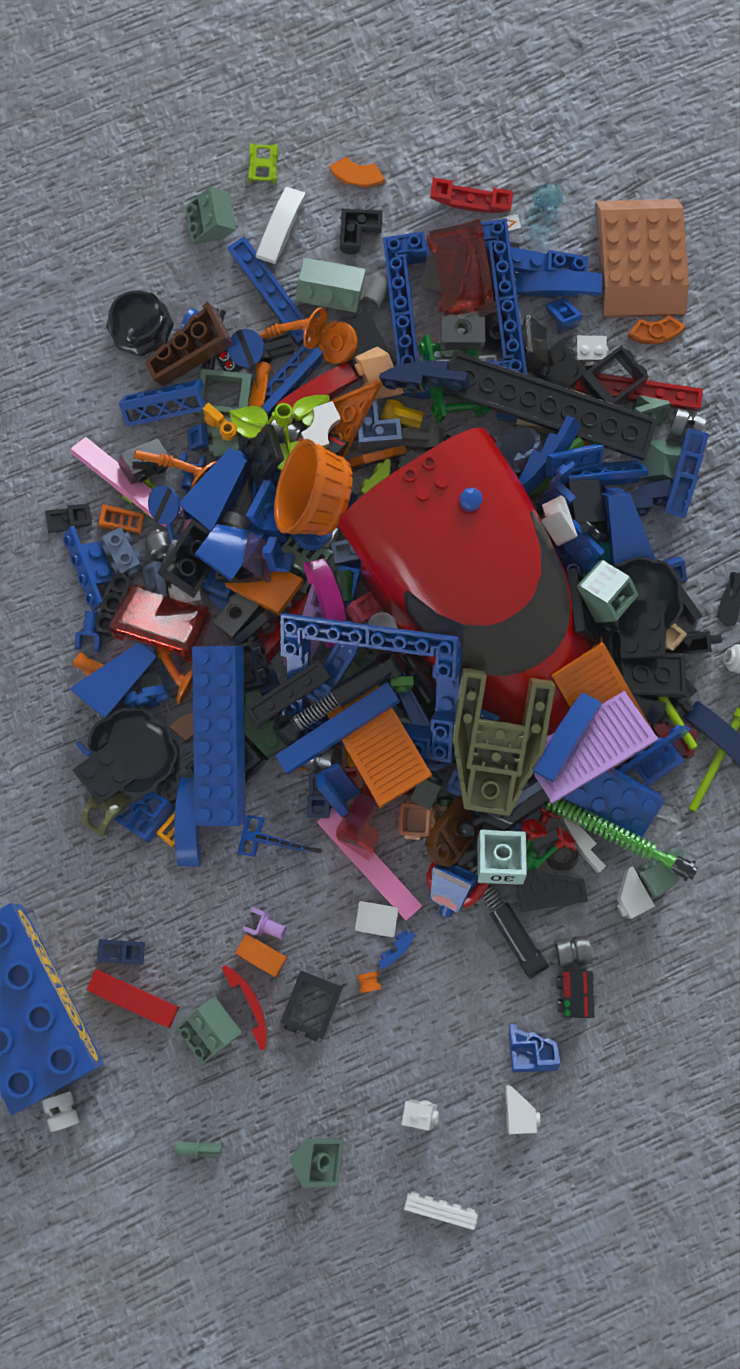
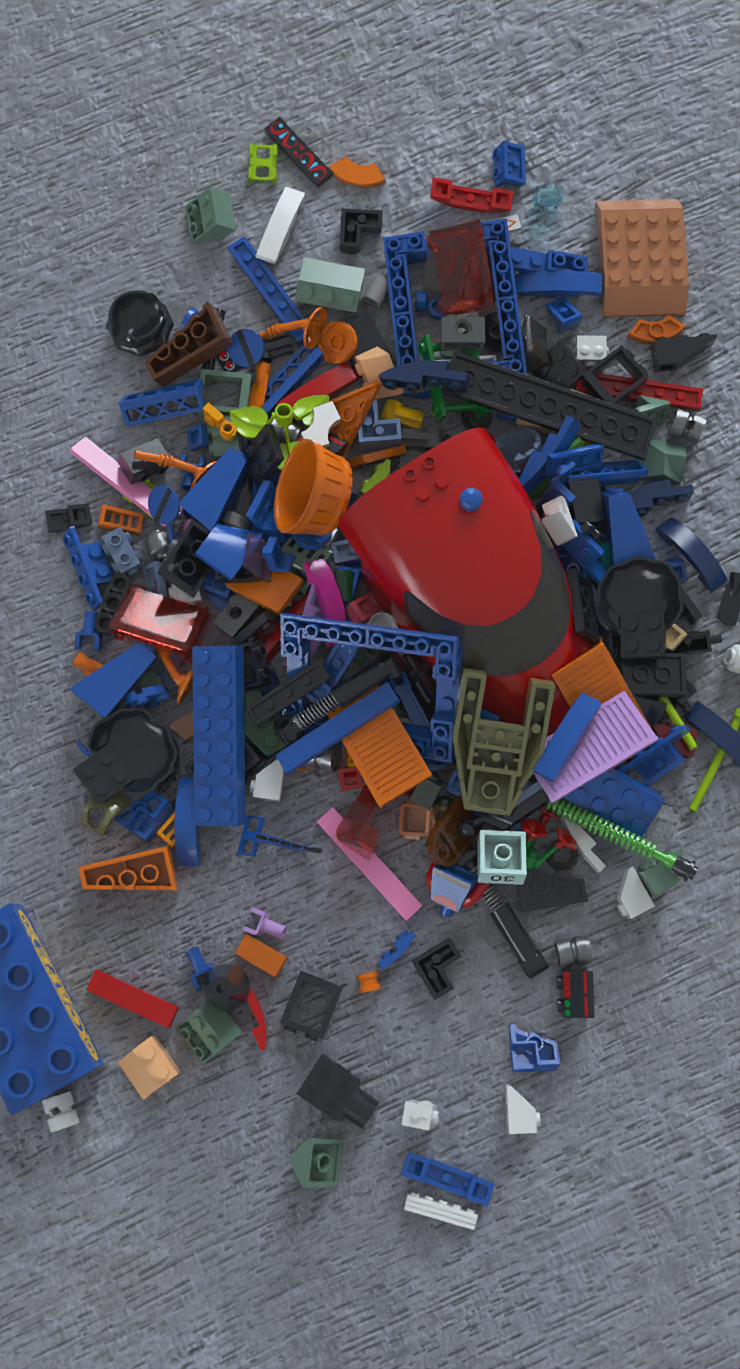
dark blue slope [97,939,145,965] -> none
sand green axle [175,1140,222,1159] -> none
dark blue slope [307,774,331,818] -> none
blue panel [315,763,360,817] -> none
white sticker [355,901,398,937] -> none
bright green plate [389,676,414,693] -> none
sand green slope [577,560,639,623] -> none
blue slope [664,428,709,518] -> none
none -> orange wedge [78,845,179,890]
none -> light nougat slope [117,1035,181,1100]
none -> blue piece [185,946,215,992]
none -> black cone [204,964,250,1010]
none -> white slope [250,759,285,802]
none -> black tile [264,116,333,188]
none -> black brick [296,1053,379,1129]
none -> blue slope [400,1152,495,1206]
none -> black brick [411,937,461,1000]
none -> blue tile [416,291,429,312]
none -> blue tile [428,297,448,320]
none -> clear smoke hair [460,410,493,431]
none -> blue bracket [492,141,526,188]
none -> black slope [651,333,717,373]
none -> dark blue slope [655,517,728,593]

